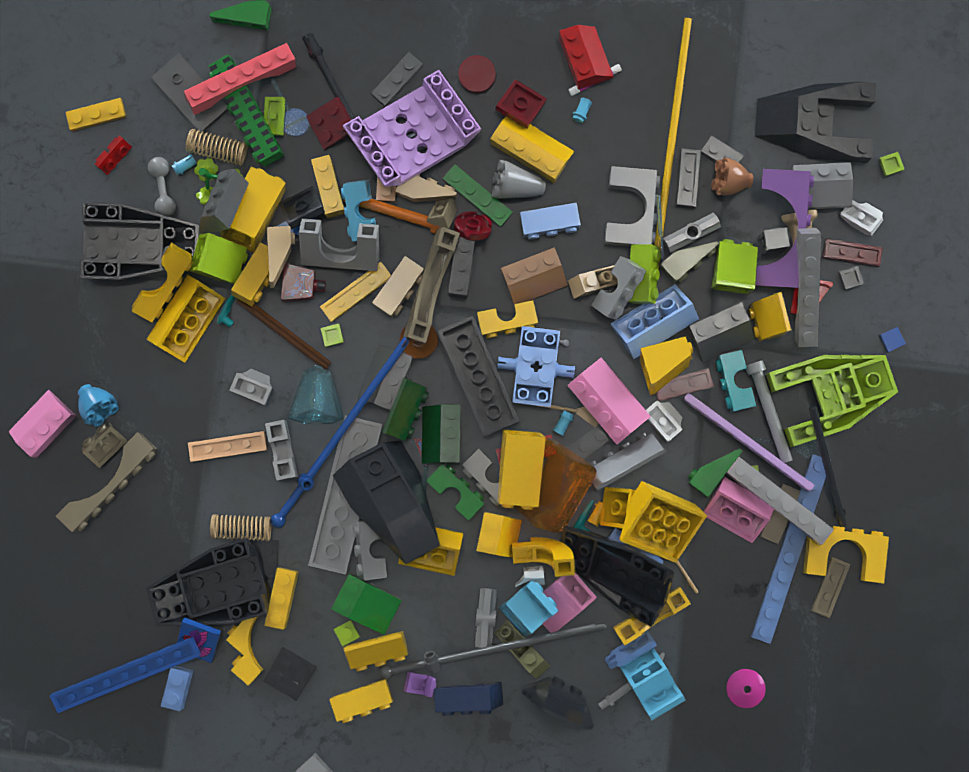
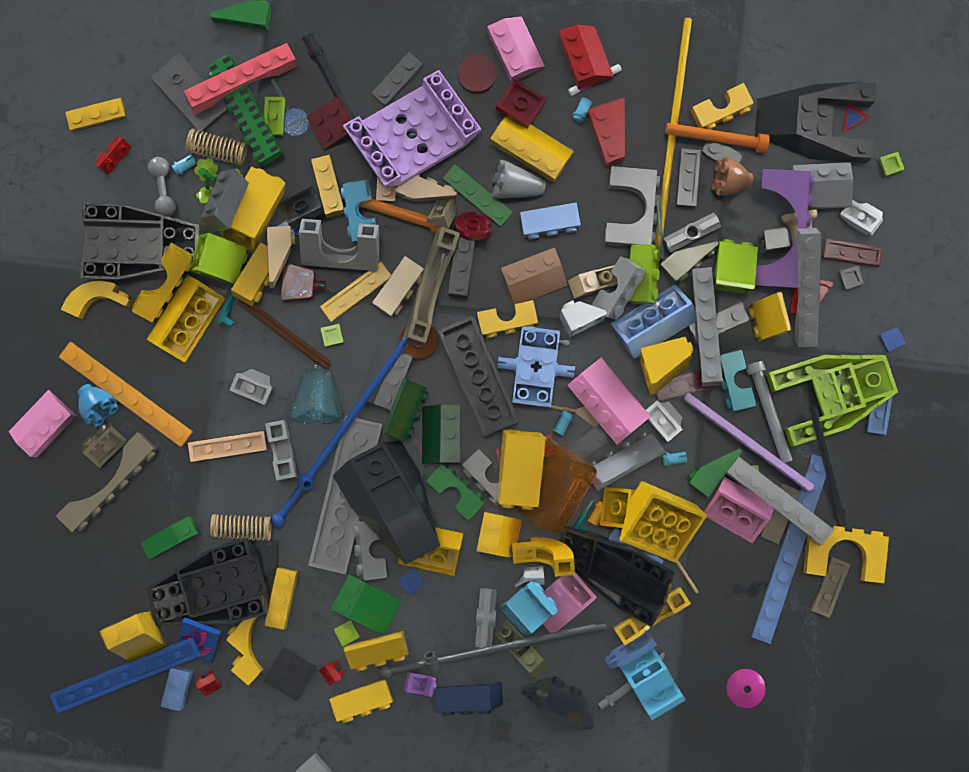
none -> light orange plate [59,342,193,447]
none -> yellow arch [61,281,133,320]
none -> yellow slope [100,610,167,662]
none -> green slope [141,516,201,560]
none -> red tile [196,670,222,696]
none -> red tile [319,661,345,686]
none -> blue tile [398,568,425,595]
none -> bright pink slope [487,17,545,83]
none -> white slope [559,301,607,338]
none -> red wedge [587,98,625,168]
none -> medium azure pin [662,451,687,468]
none -> orange piece [665,123,769,154]
none -> yellow arch [690,83,754,130]
none -> light grey arch [692,267,722,387]
none -> piece [823,106,871,163]
none -> medium blue hinge [866,396,893,435]

